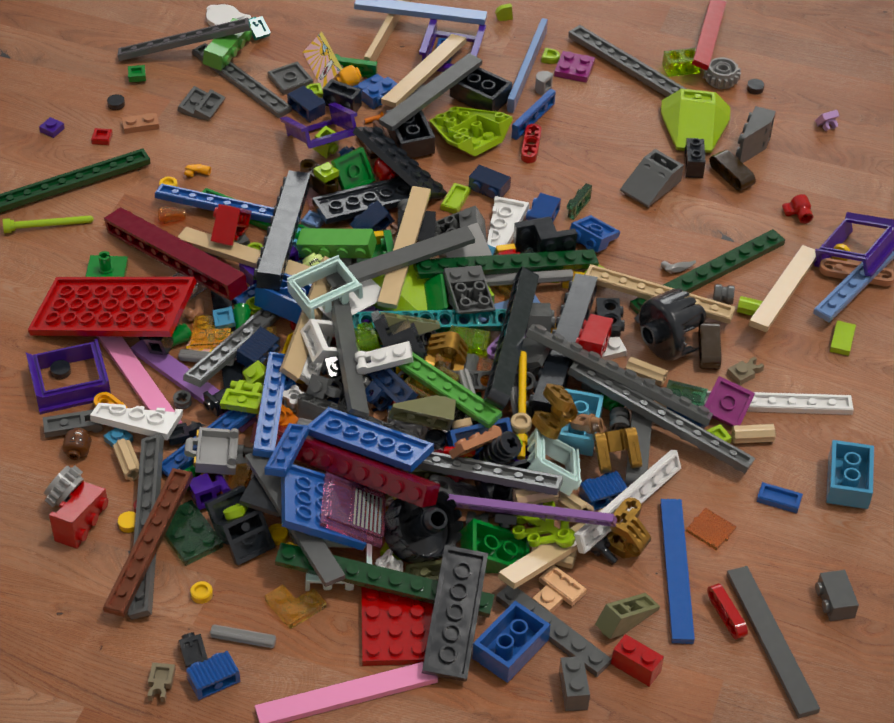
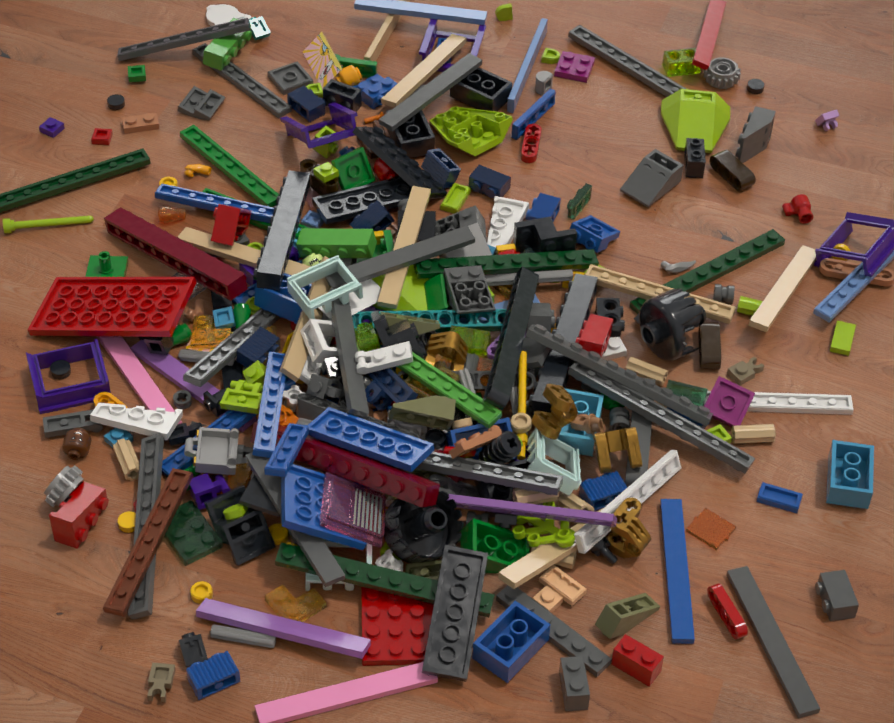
none -> green plate [180,125,279,207]
none -> medium lavender tile [196,598,371,659]
none -> dark blue brick [421,148,461,189]

